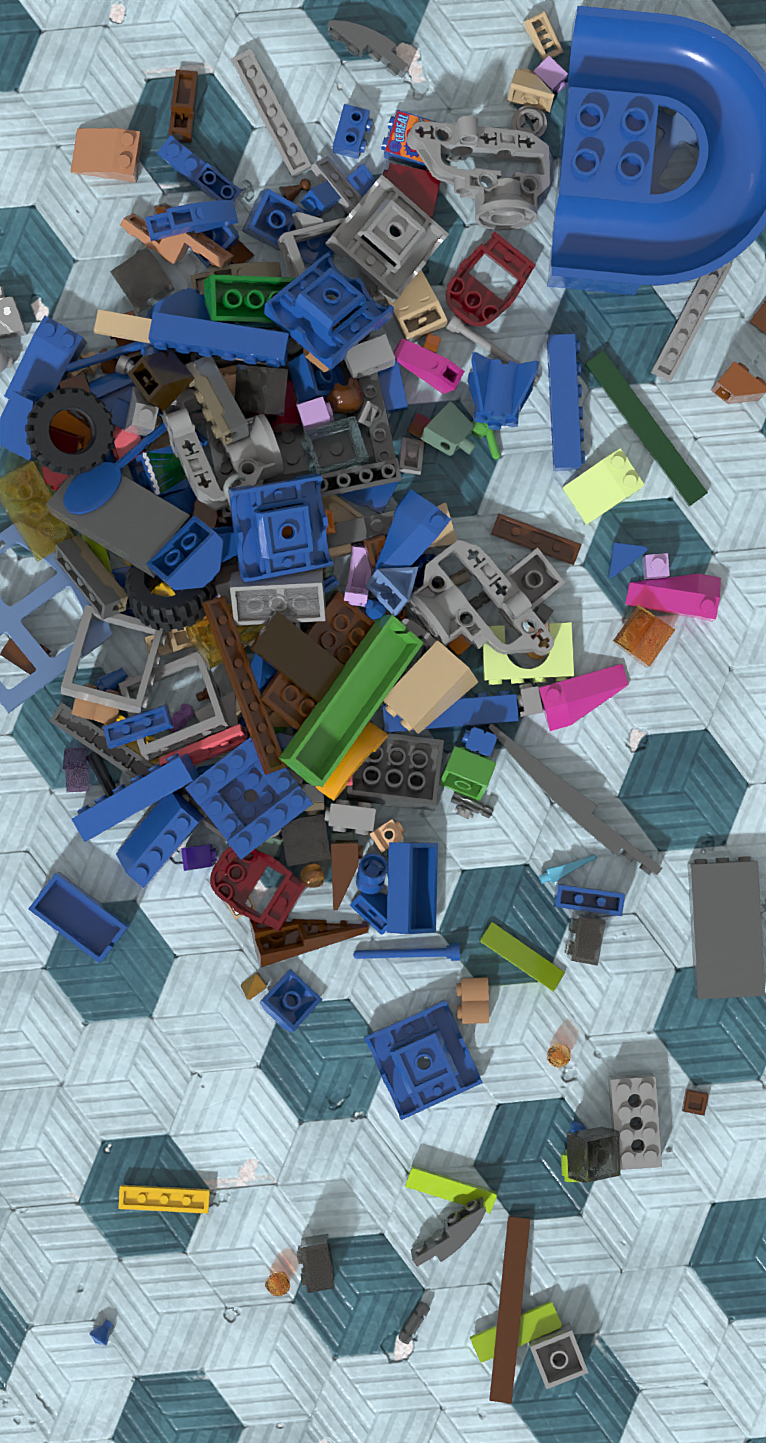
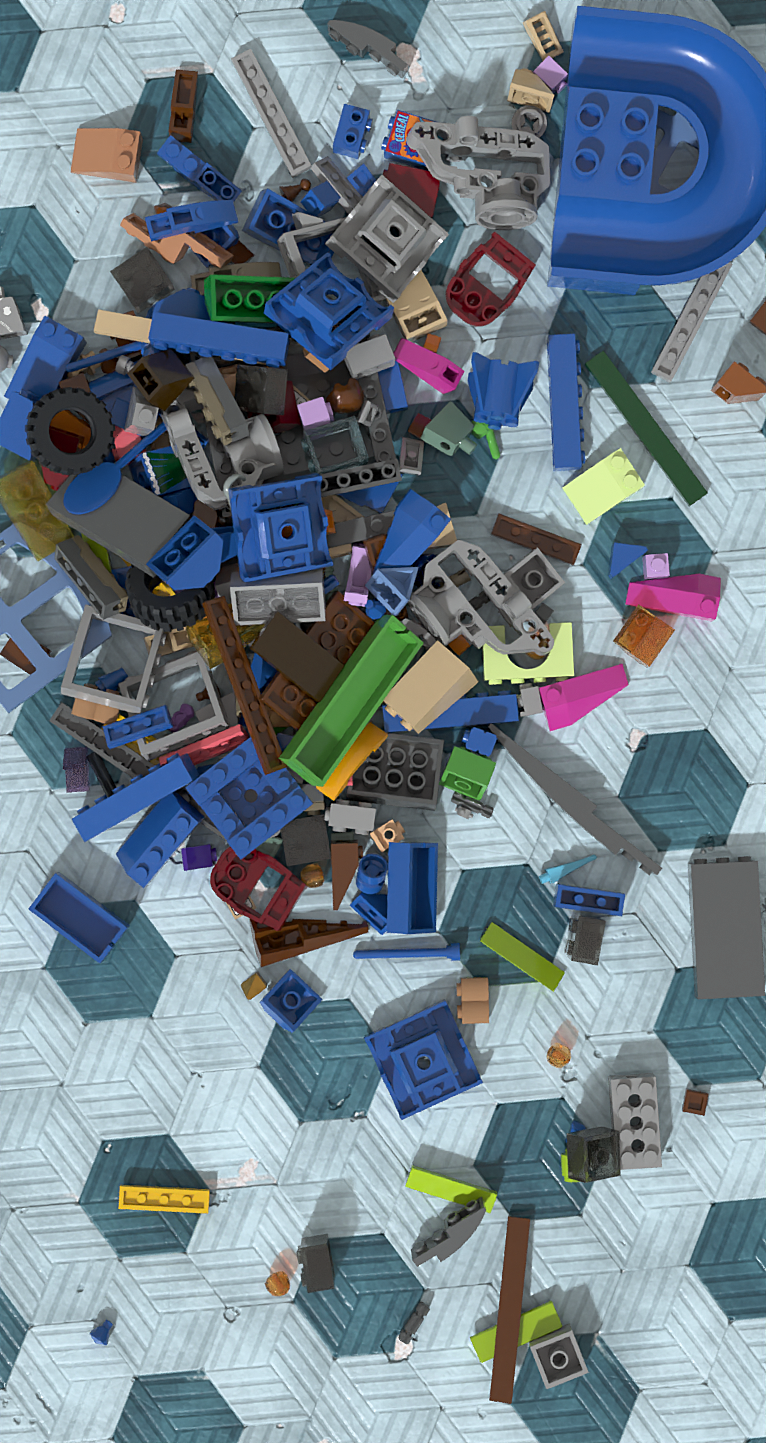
blue slope [287,353,346,404] -> none
light grey piece [446,315,540,383] -> none

